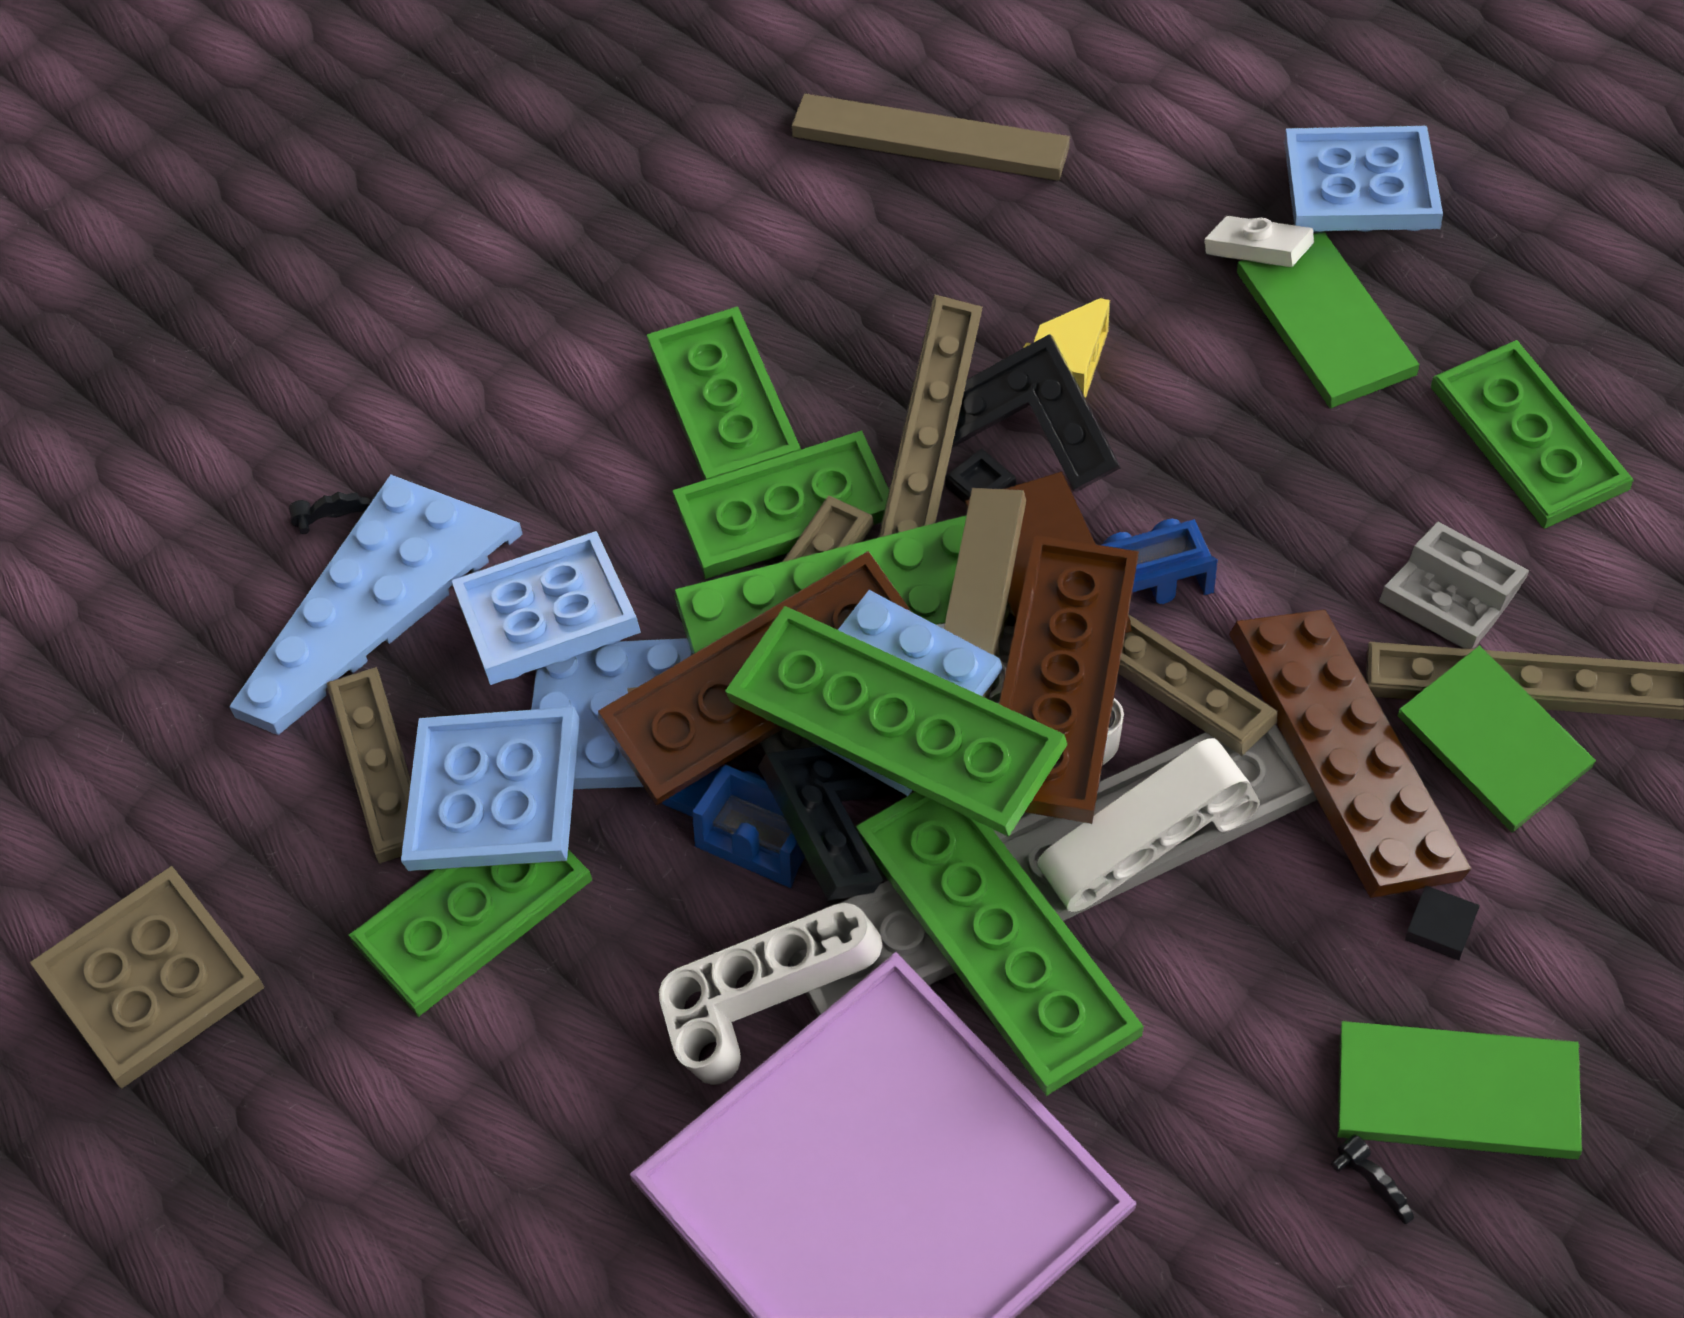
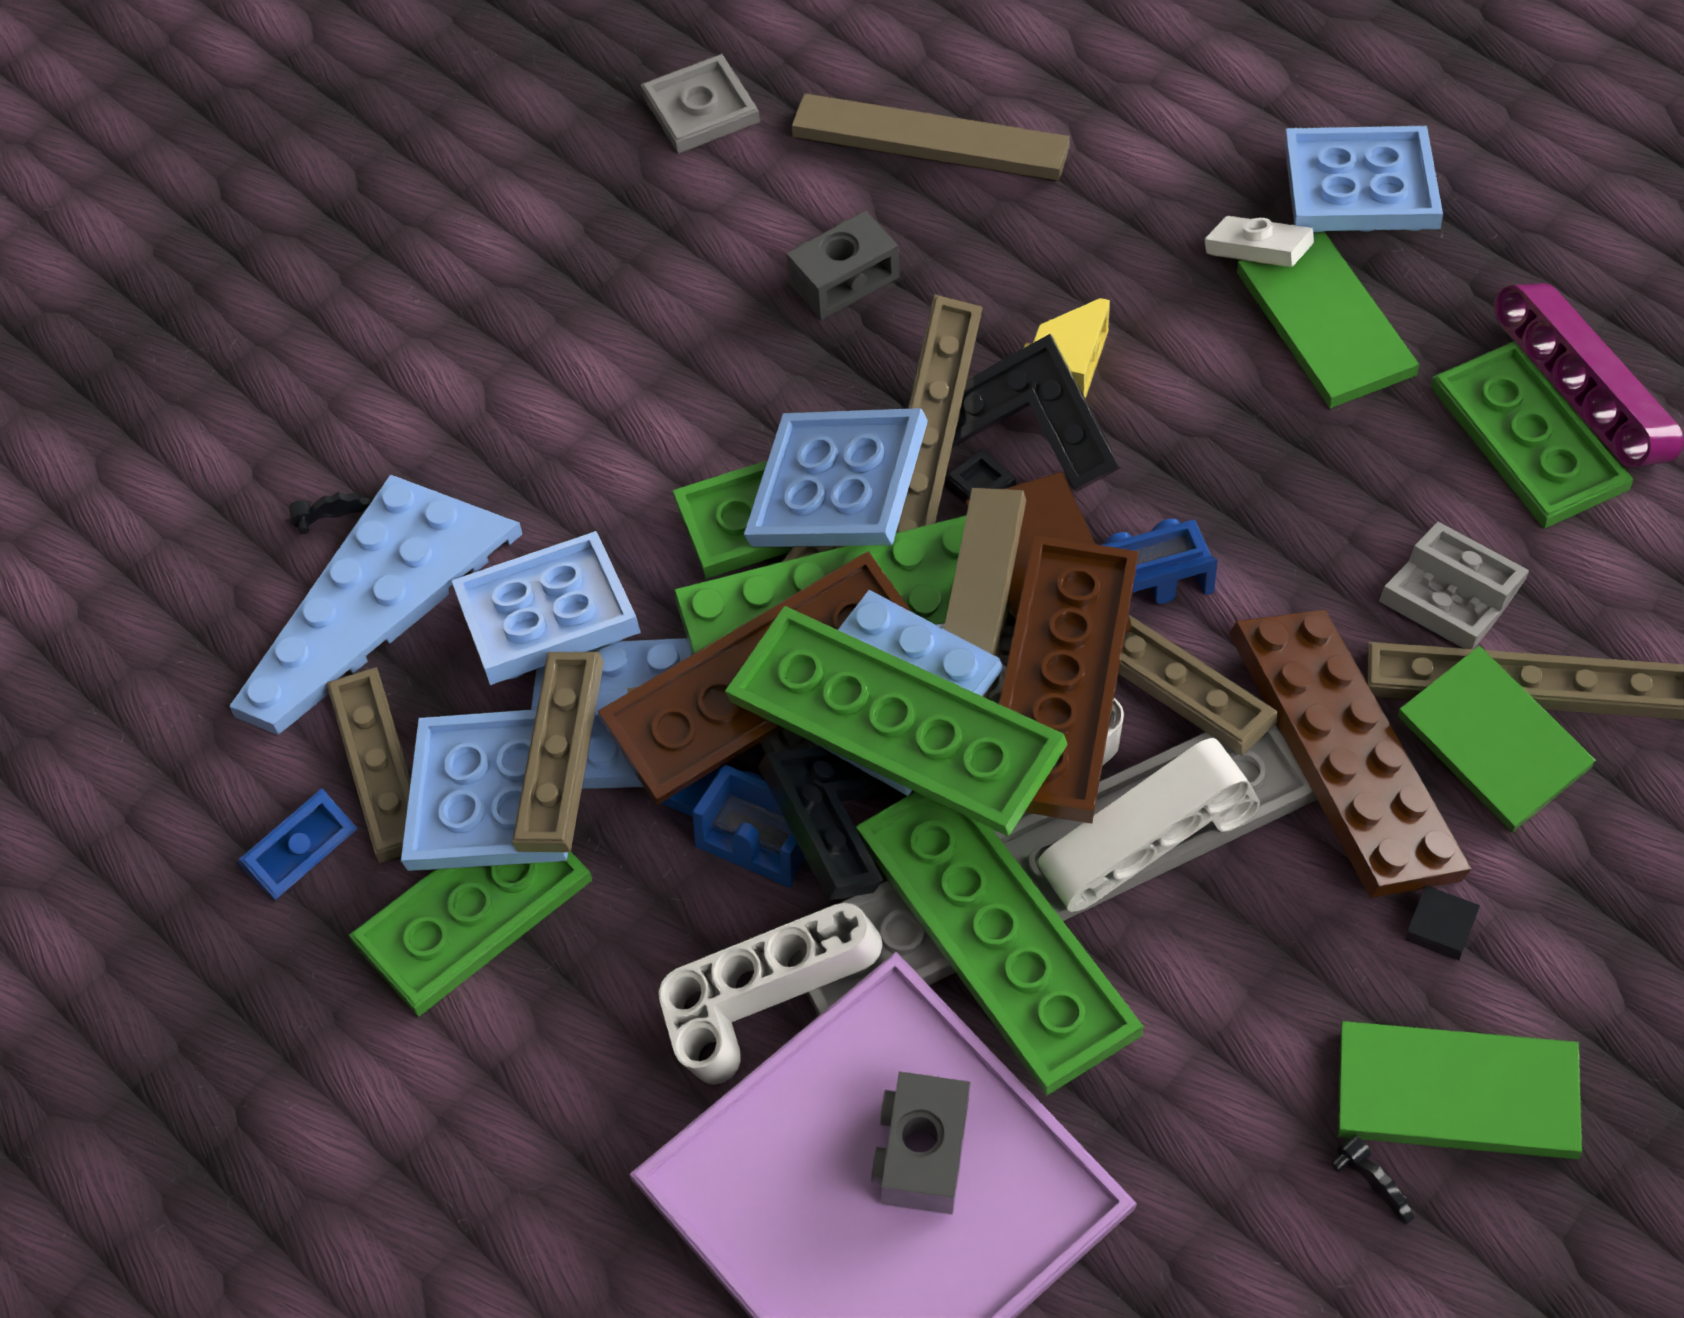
dark tan plate [30,866,265,1089] -> none
bright green plate [647,306,801,480] -> none
none -> blue slope [235,789,358,901]
none -> dark tan tile [512,652,604,852]
none -> light grey tile [641,54,760,154]
none -> light blue plate [744,408,928,547]
none -> dark grey brick [787,211,900,320]
none -> dark grey brick [871,1071,970,1215]
none -> magenta beam [1494,283,1684,467]

